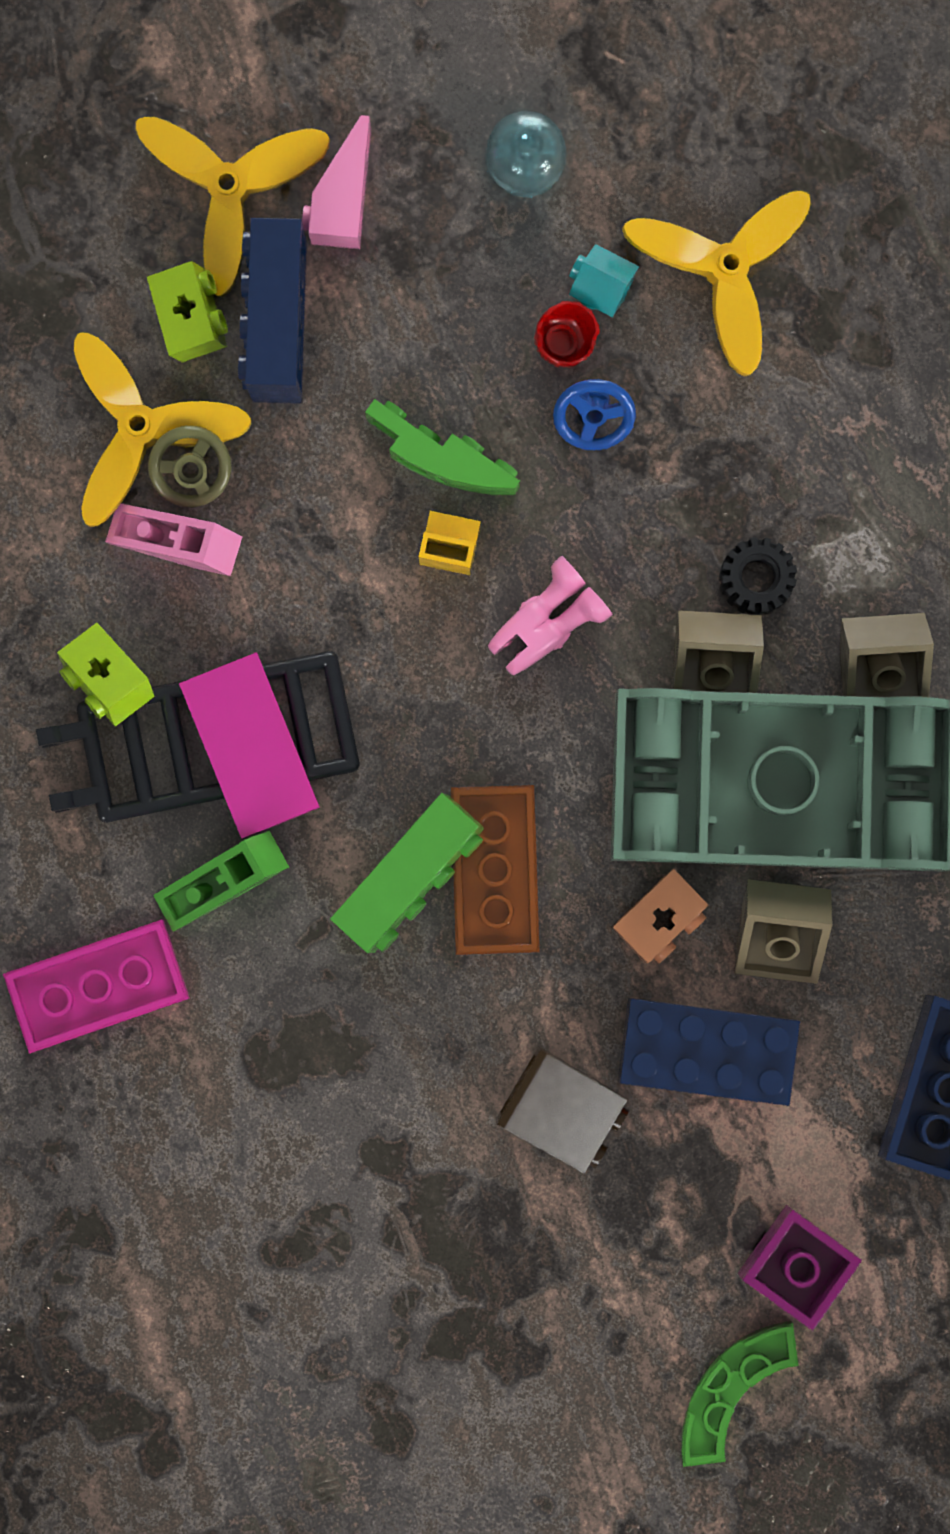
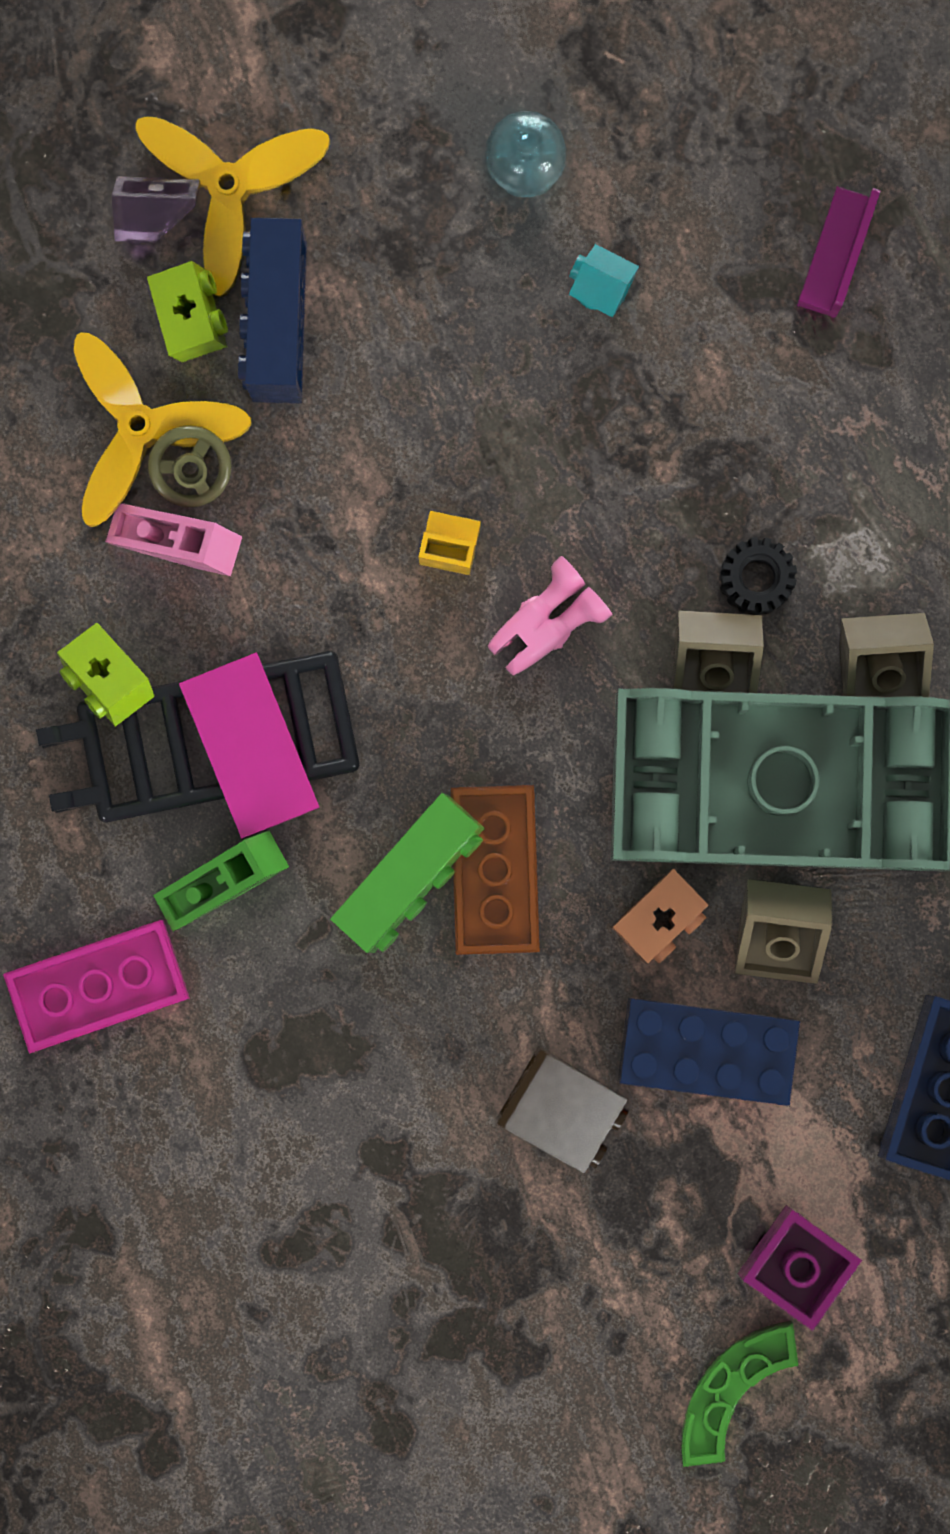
bright pink slope [302,115,371,249] -> none
bright green slope [365,399,520,495] -> none
red hair [534,301,600,368] -> none
blue piece [553,379,636,450] -> none
yellow piece [622,191,811,376] -> none
none -> clear purple slope [112,177,200,245]
none -> magenta panel [797,186,881,318]

